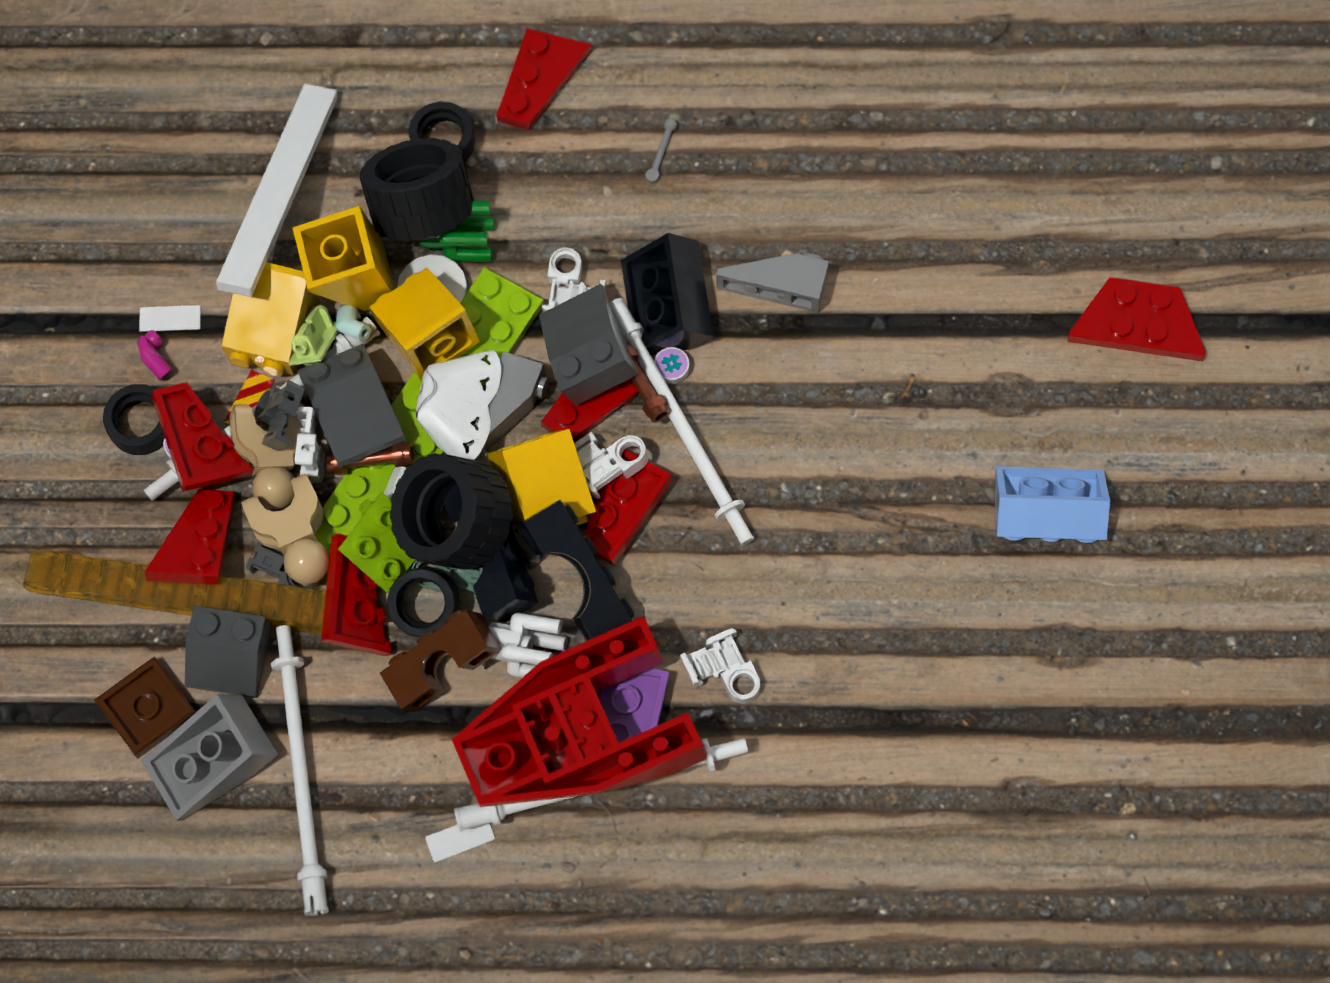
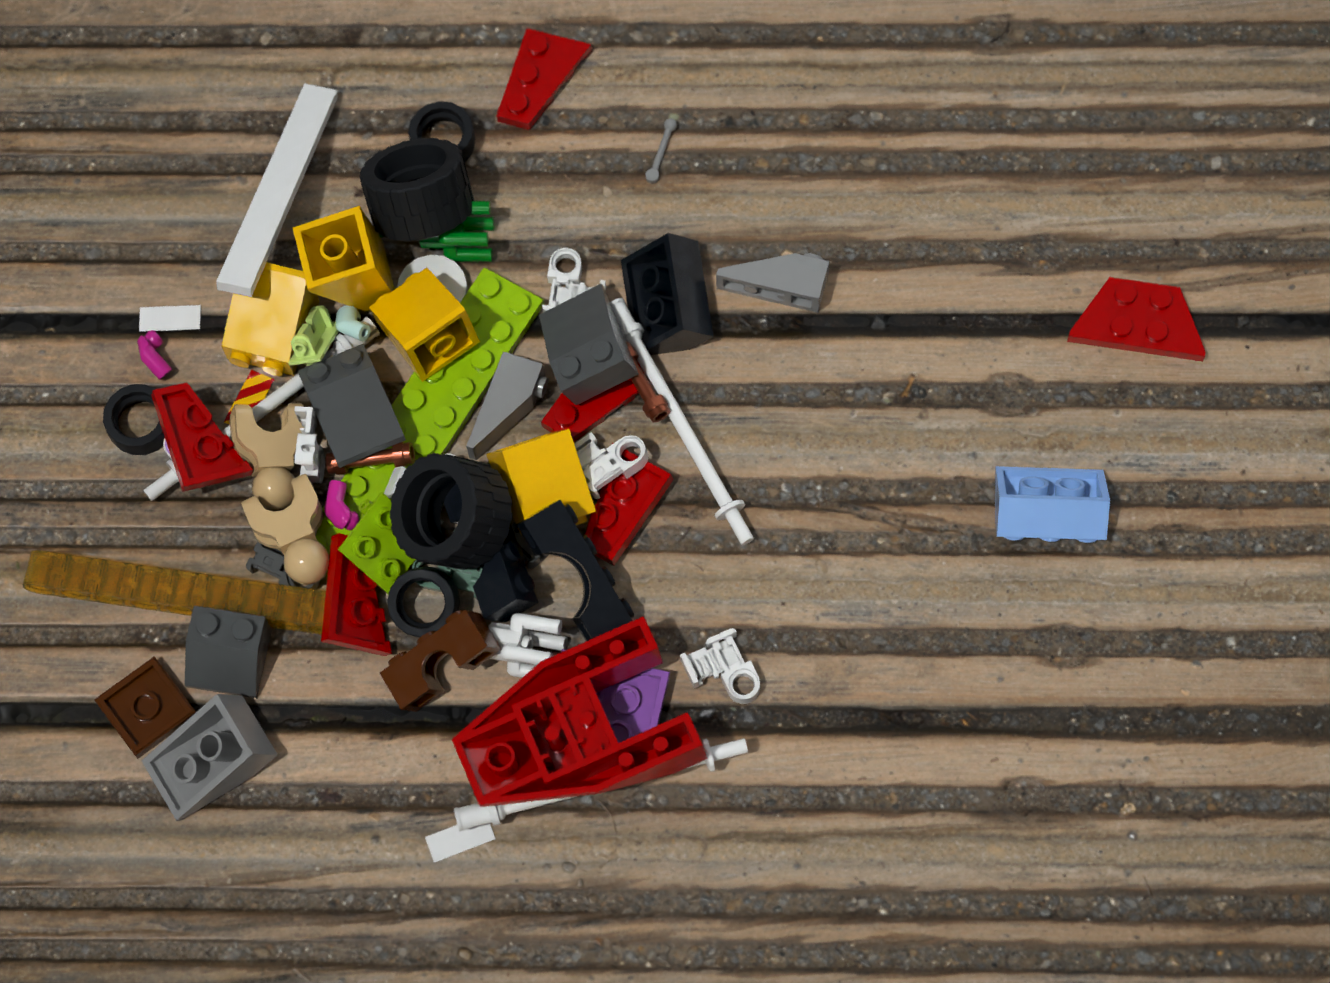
red wing [145,489,235,585] -> none
dark grey piece [254,380,305,451] -> none
white bar [271,625,329,916] -> none
white piece [415,350,501,460] -> none
tile [654,347,689,384] -> none
none -> dark pink arm [324,480,359,530]

